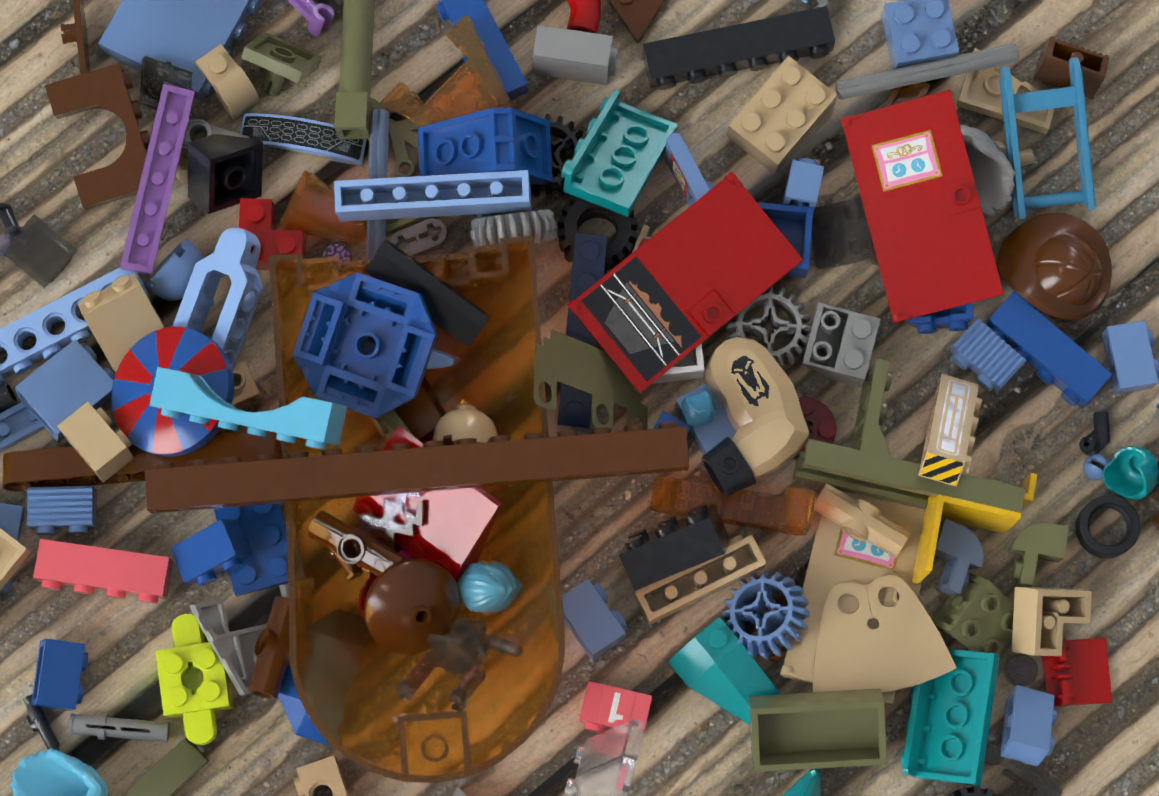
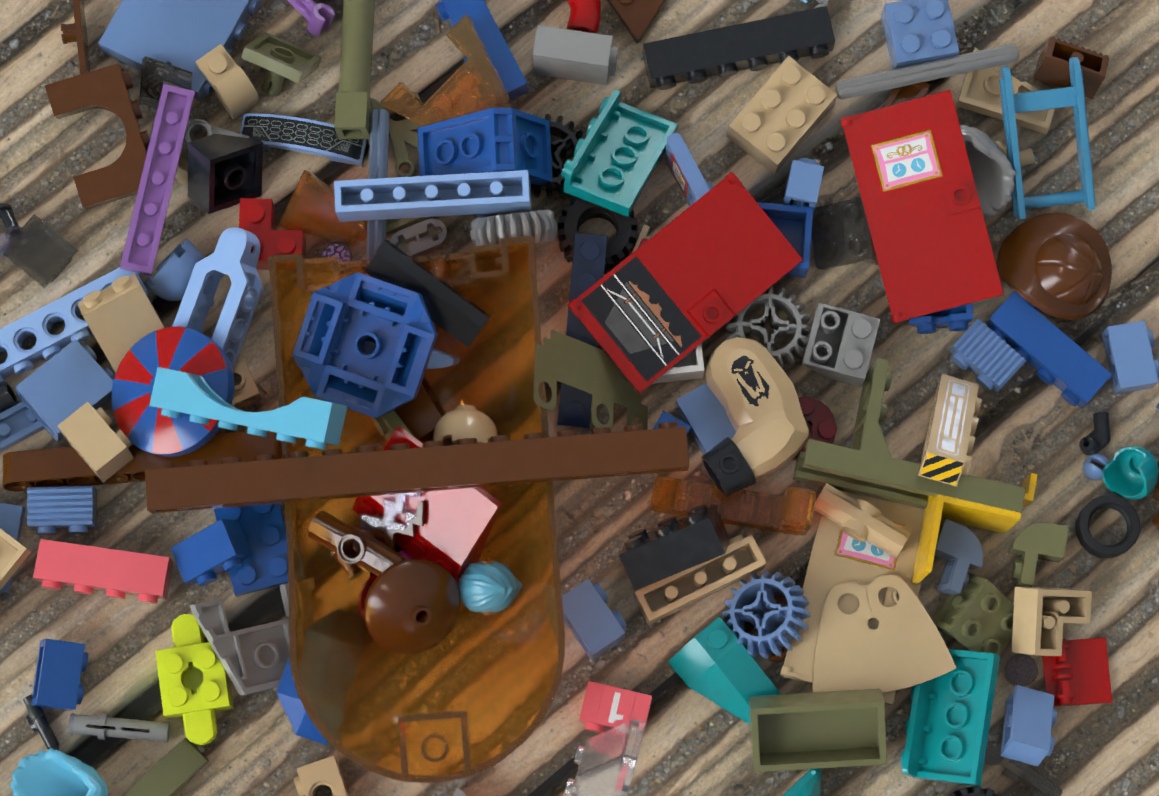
reddish brown piece [248,596,304,700] -> none
clear smoke piece [397,618,523,711] -> none
dark azure piece [681,391,716,426] -> none

